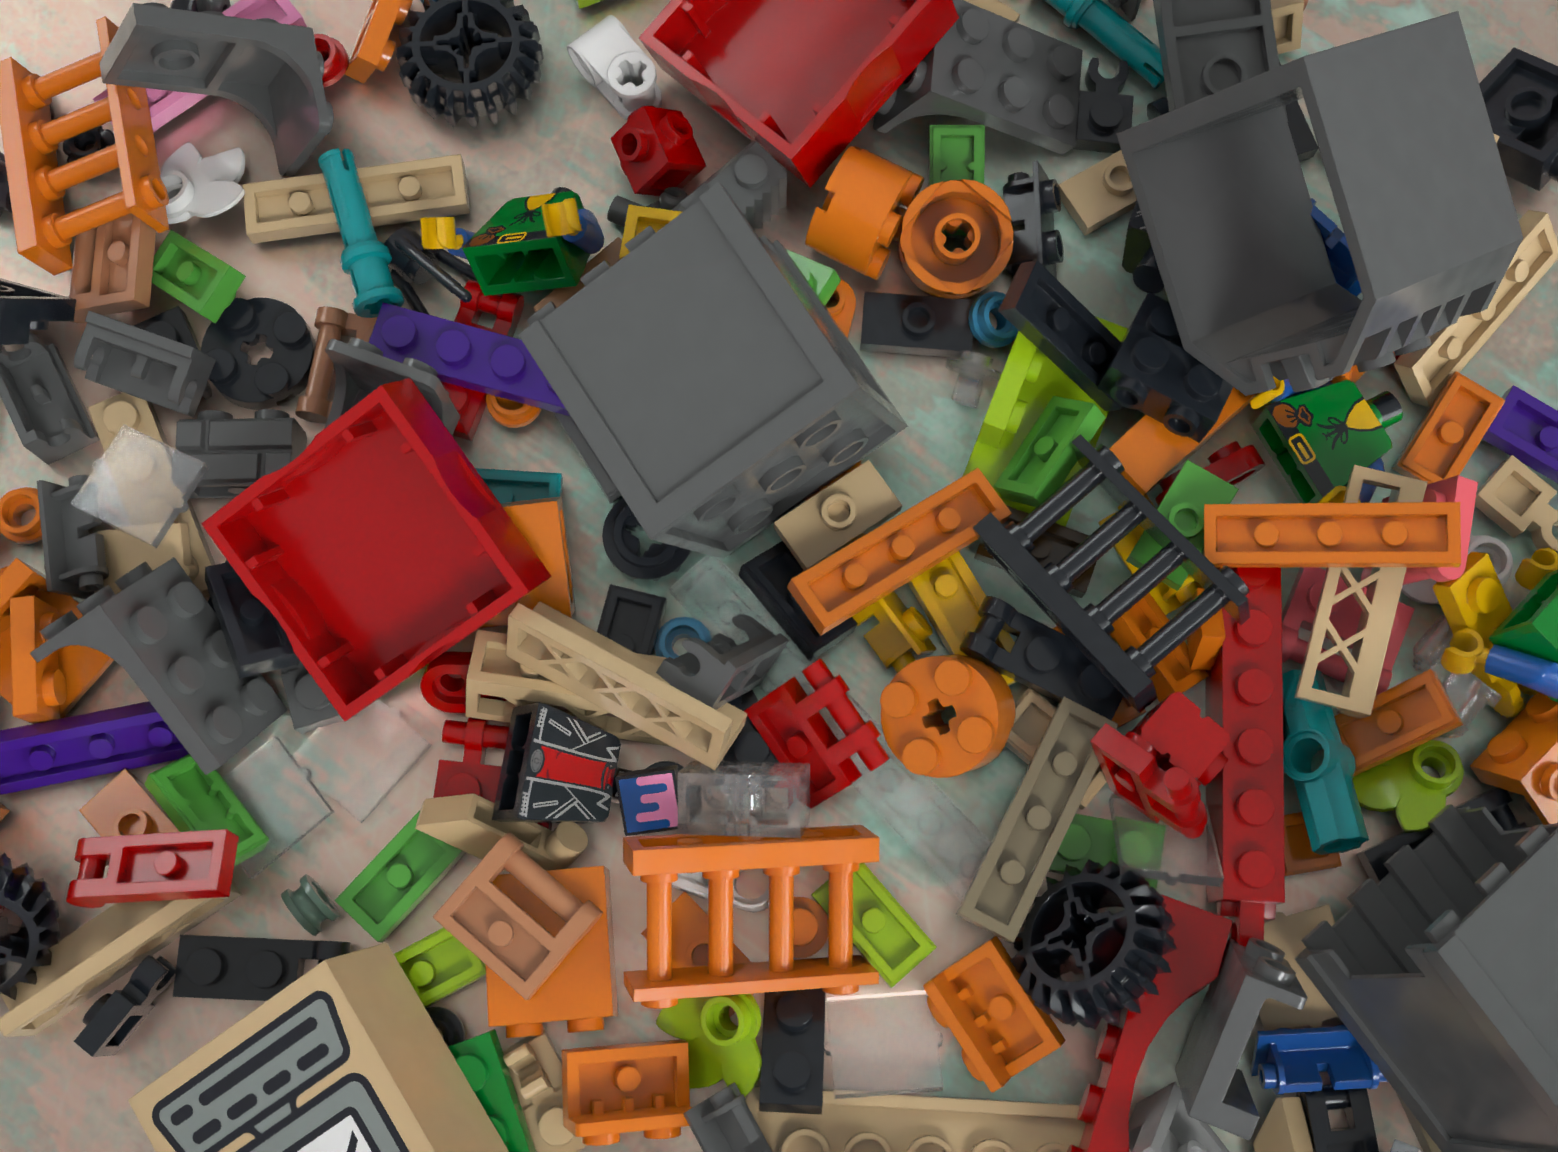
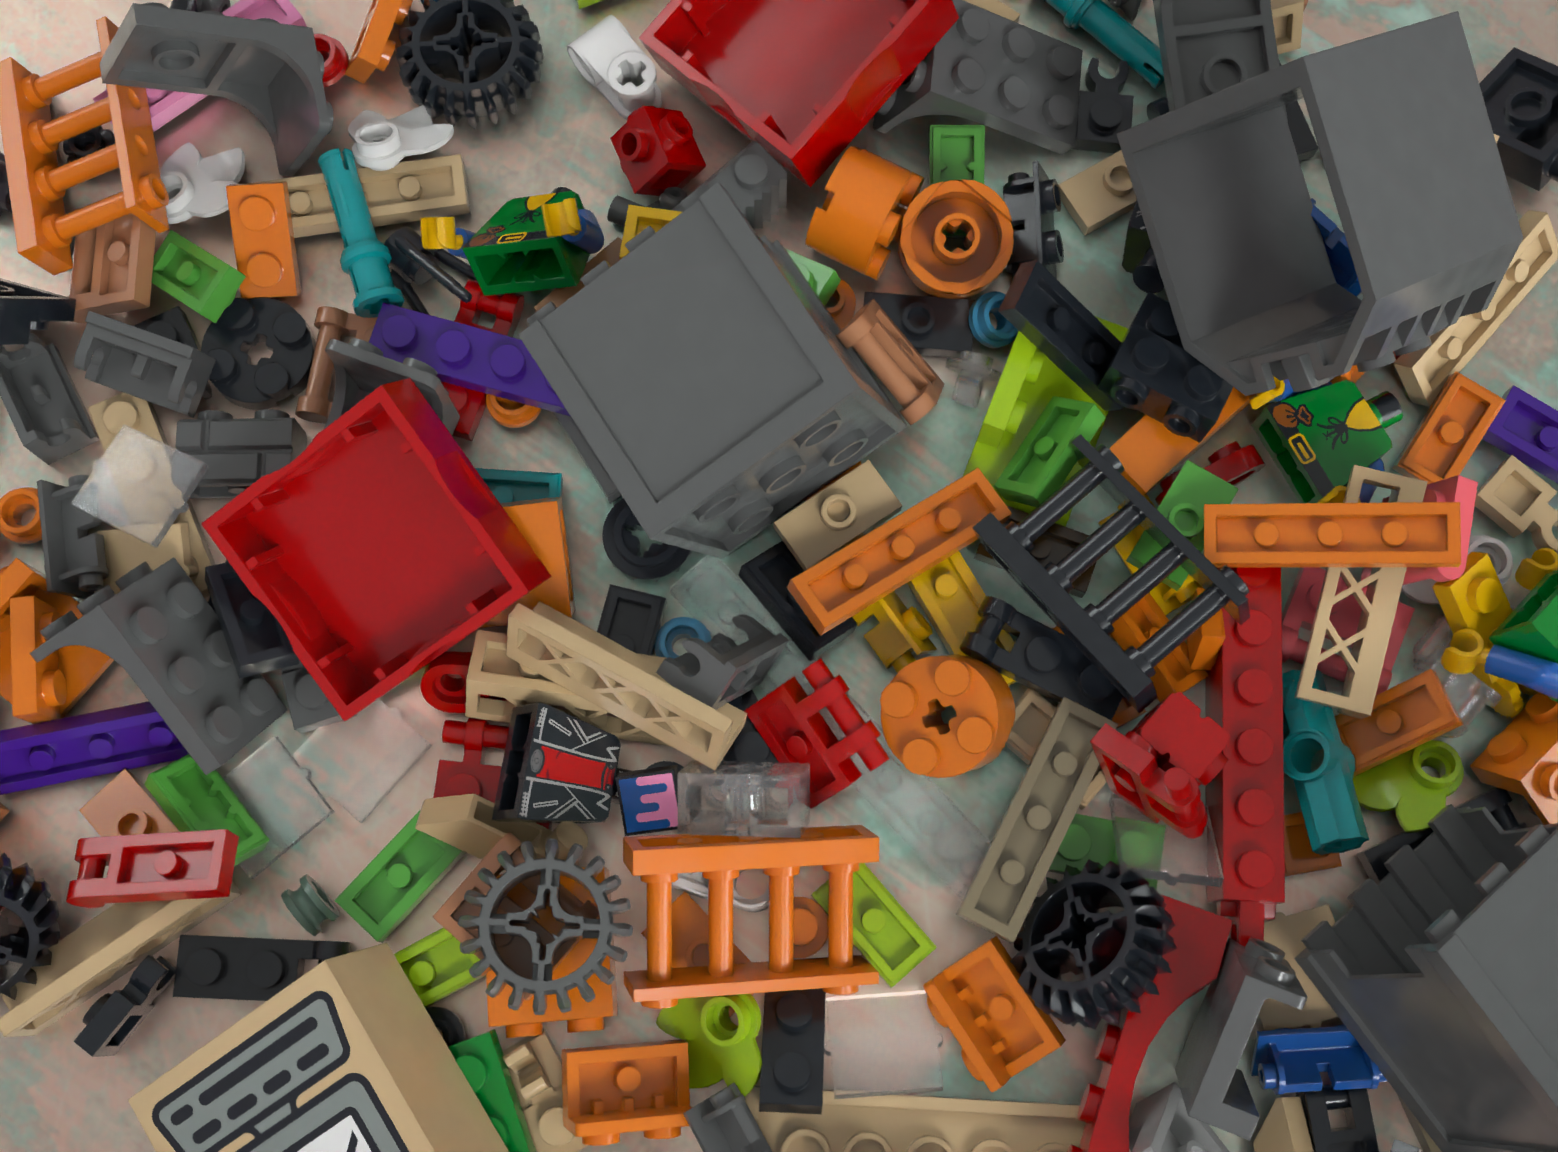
none -> orange plate [226,181,301,299]
none -> white plate [348,105,454,171]
none -> dark grey gear [458,838,633,1015]
none -> nougat plate [836,298,944,425]

